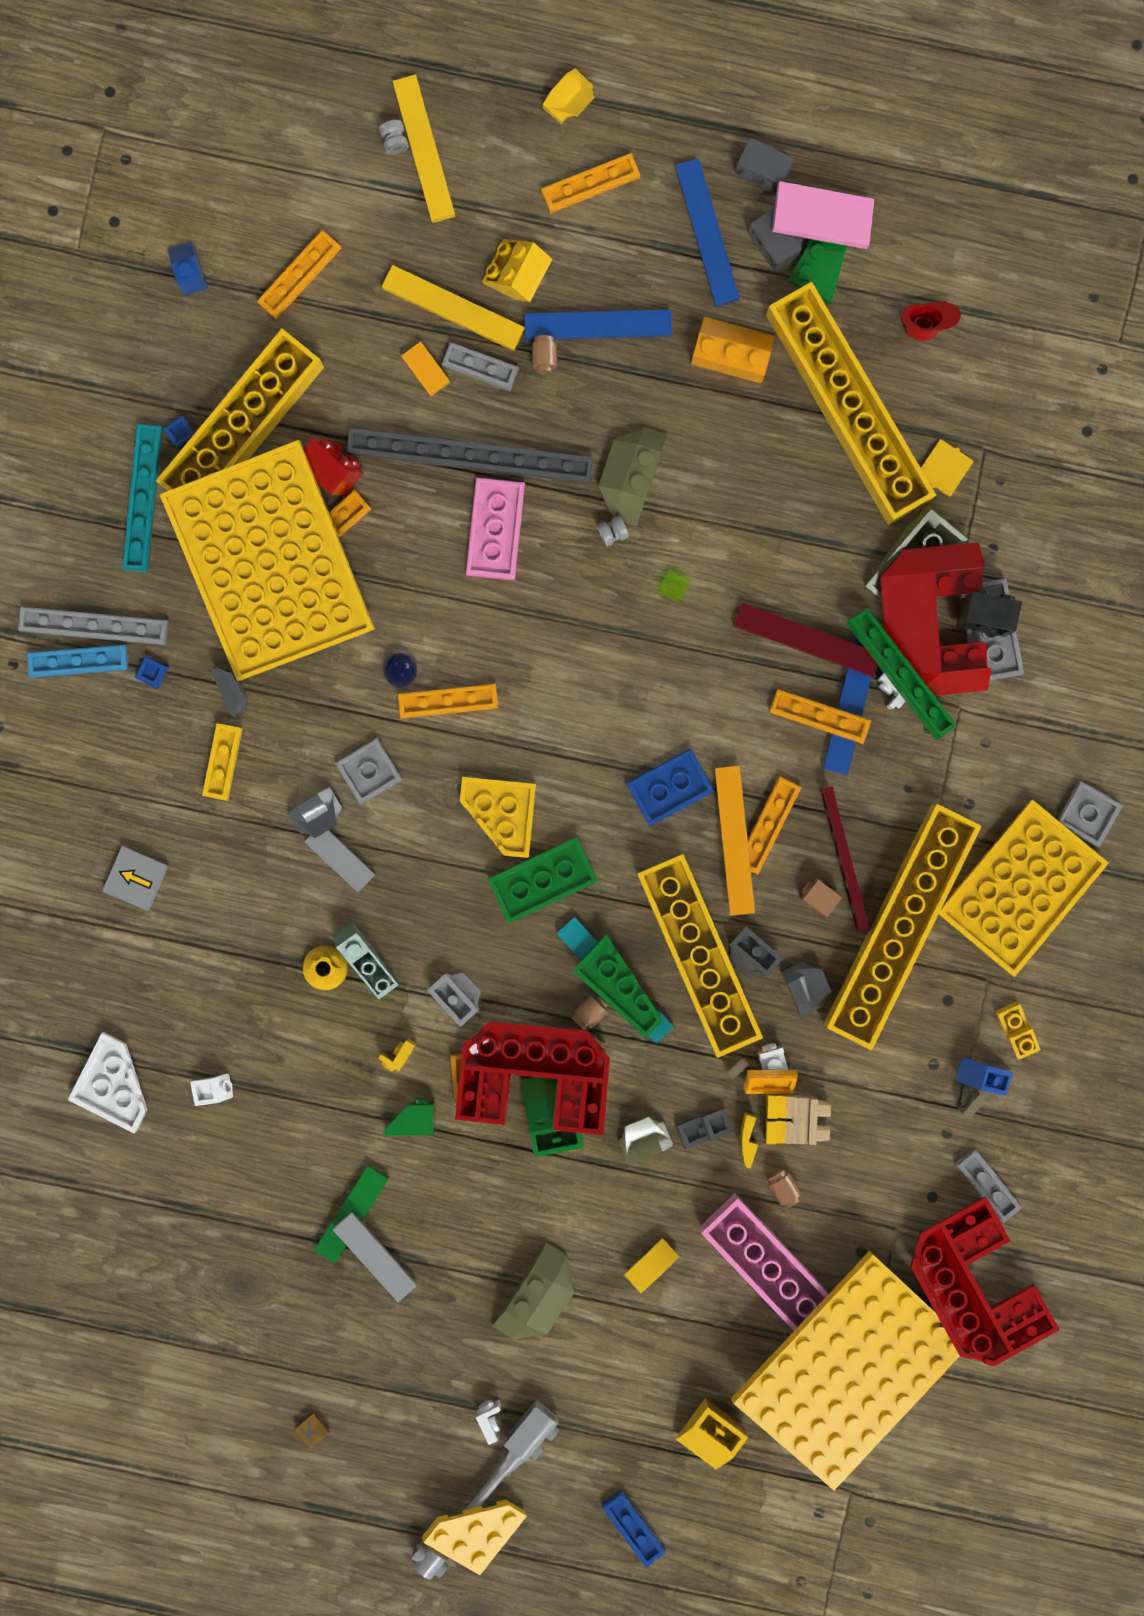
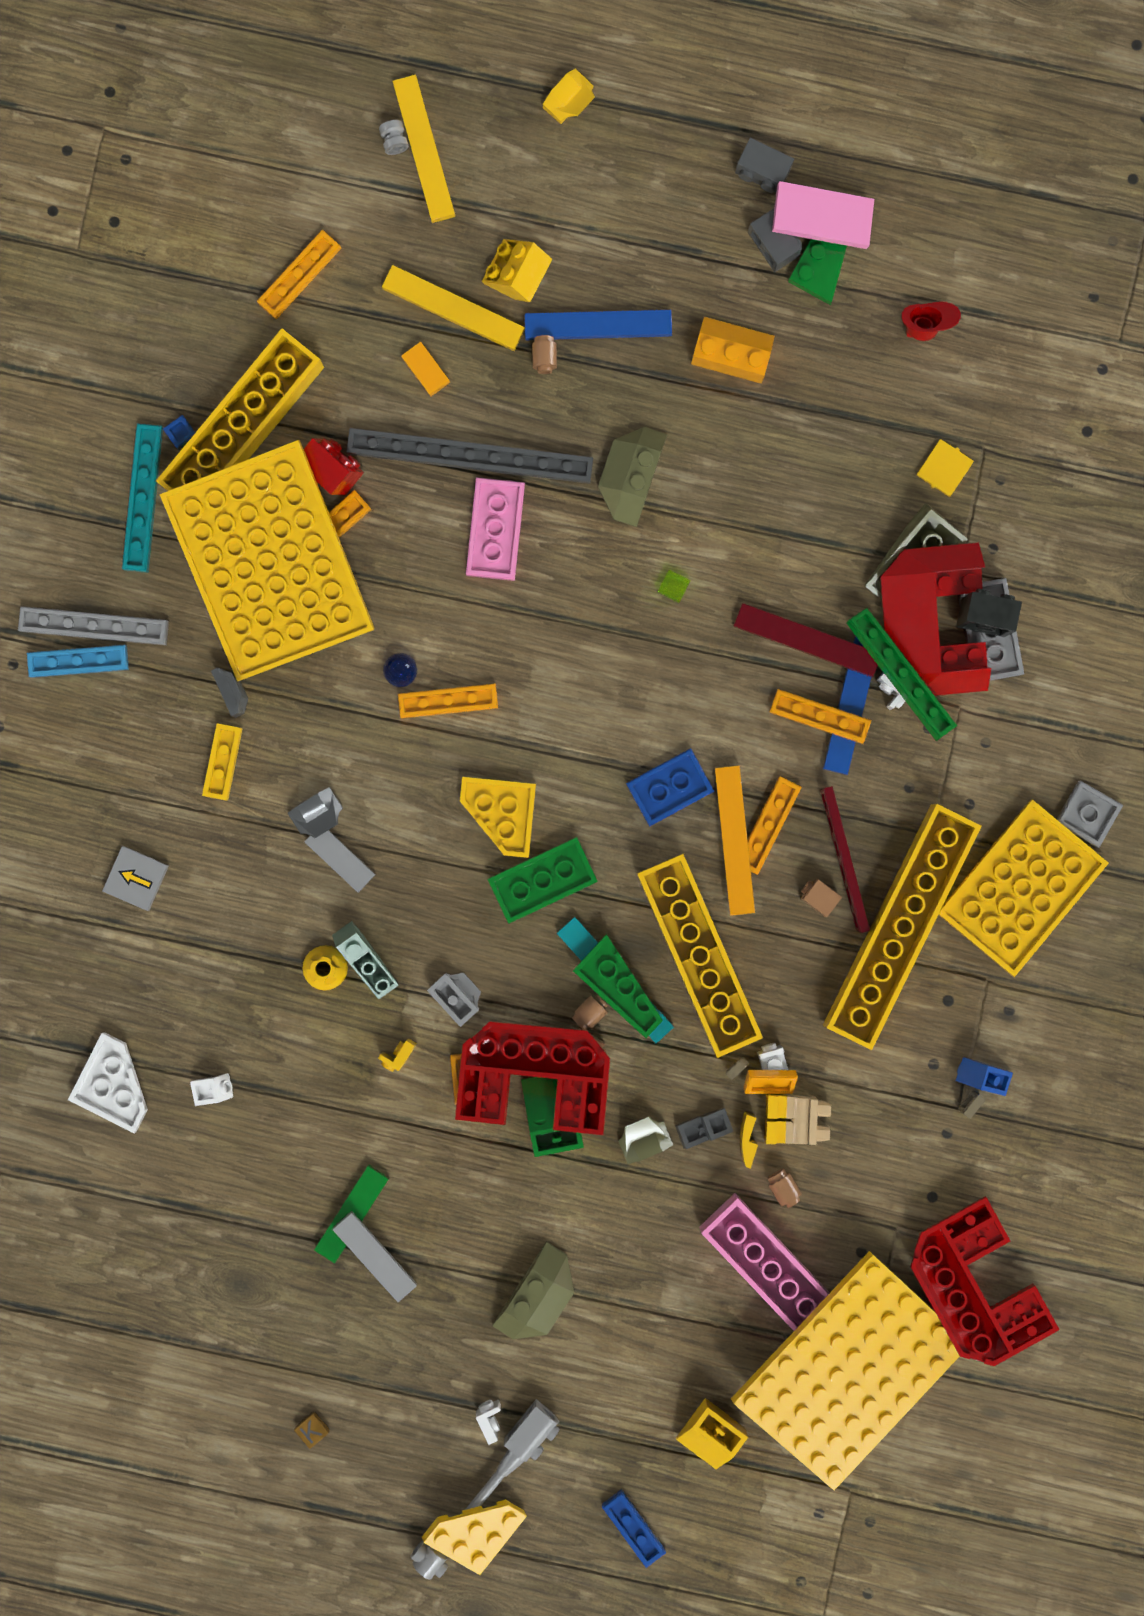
blue tile [134,656,169,689] -> none
blue slope [168,242,208,296] -> none
light grey tile [335,738,403,805] -> none
green slope [383,1098,435,1136] -> none
light grey tile [442,342,519,392] -> none
light orange tile [541,153,640,214] -> none
light grey wheel [597,515,629,547] -> none
yellow slope [624,1238,679,1294] -> none
blue tile [675,158,740,307] -> none
dark grey slope [729,926,784,978] -> none
yellow brick [766,282,936,525] -> none
dark grey slope [780,961,832,1017] -> none
light grey tile [955,1148,1022,1223] -> none
yellow slope [995,1002,1041,1060] -> none

